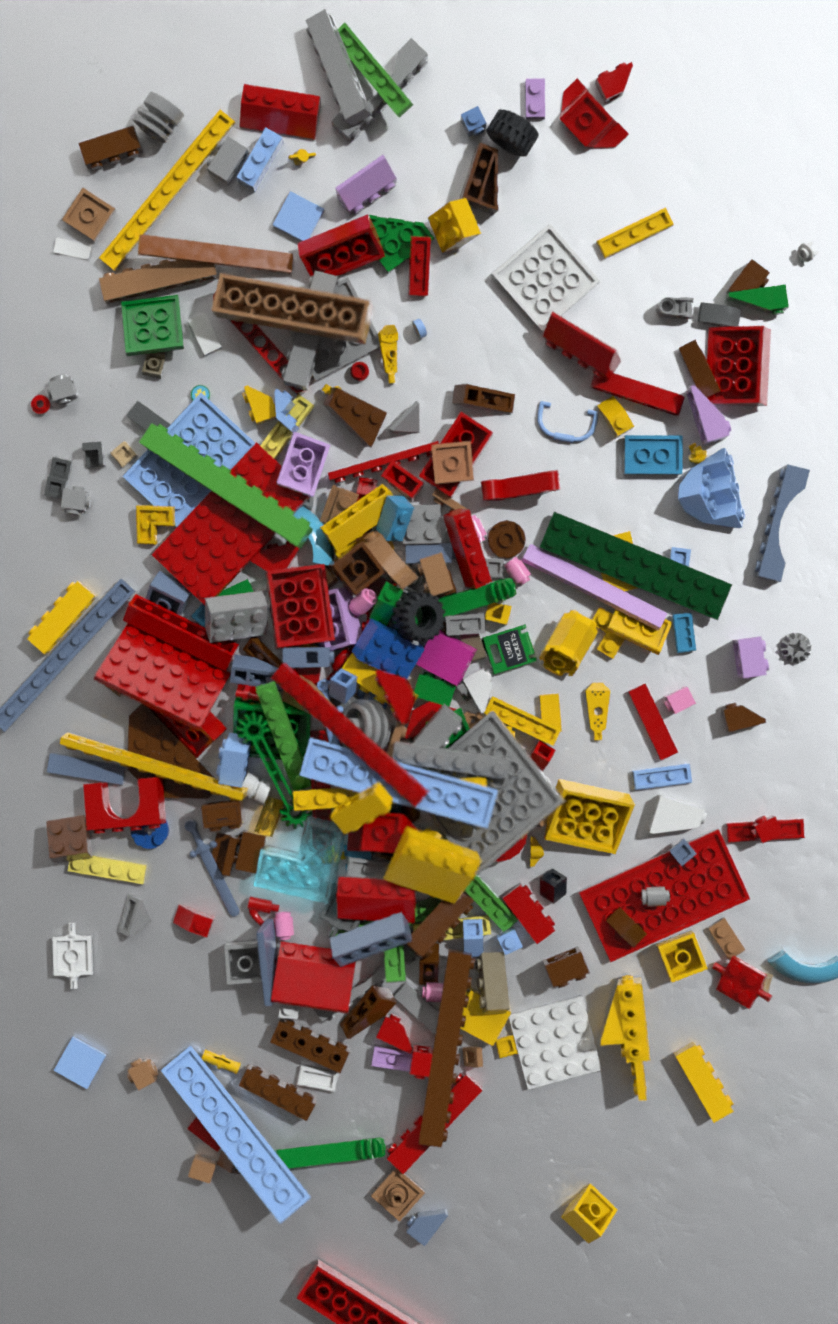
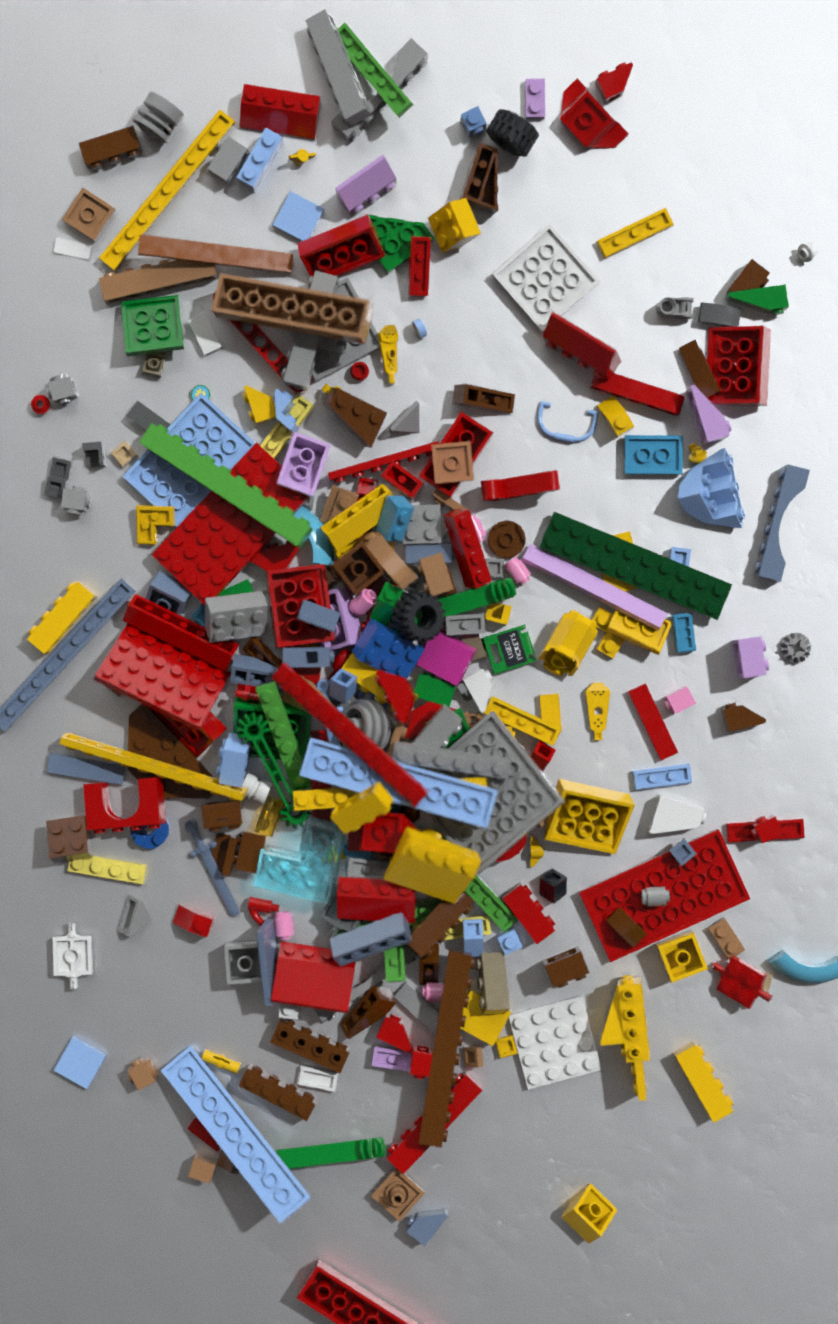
none -> sand blue panel [297,600,340,632]

